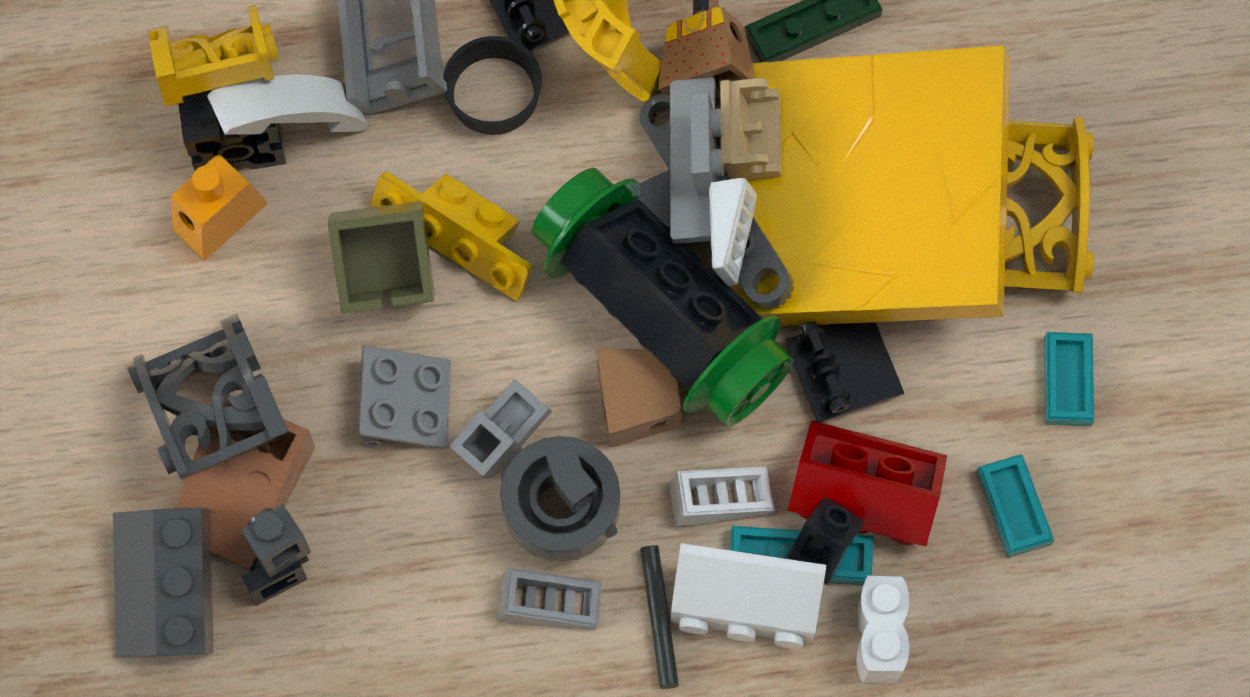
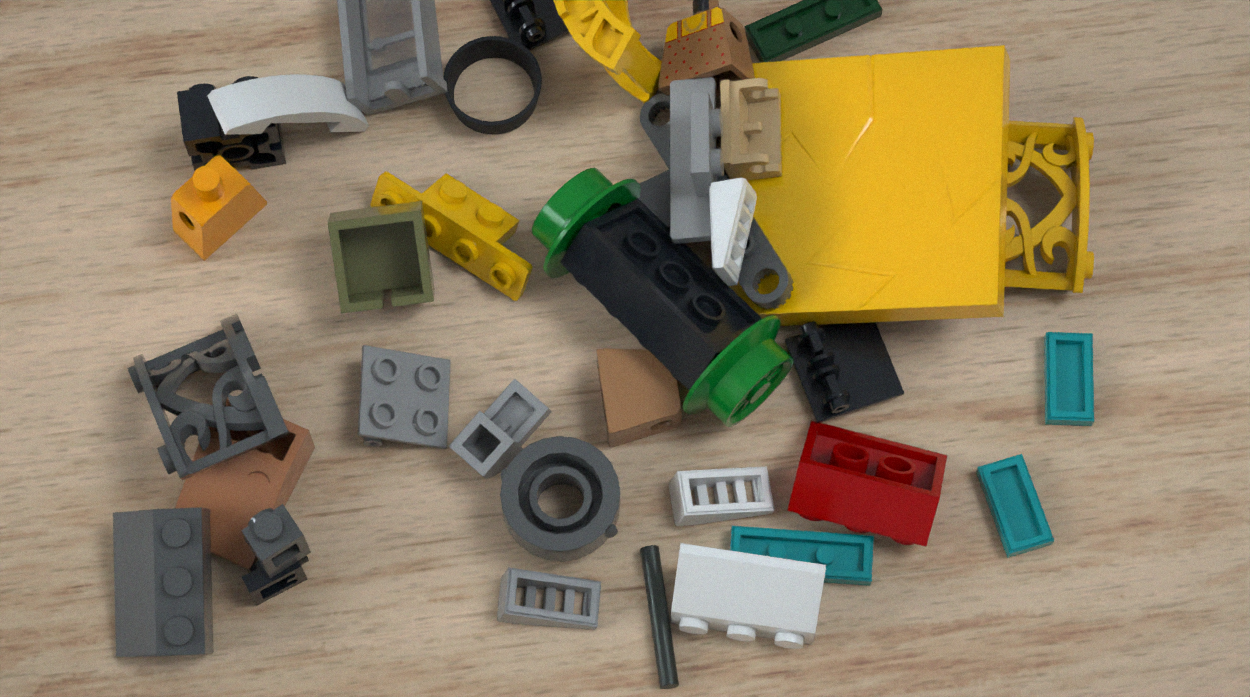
yellow fence [148,4,279,107] -> none
dark grey piece [546,445,598,513] -> none
black bracket [787,498,864,585] -> none
white brick [856,575,910,684] -> none

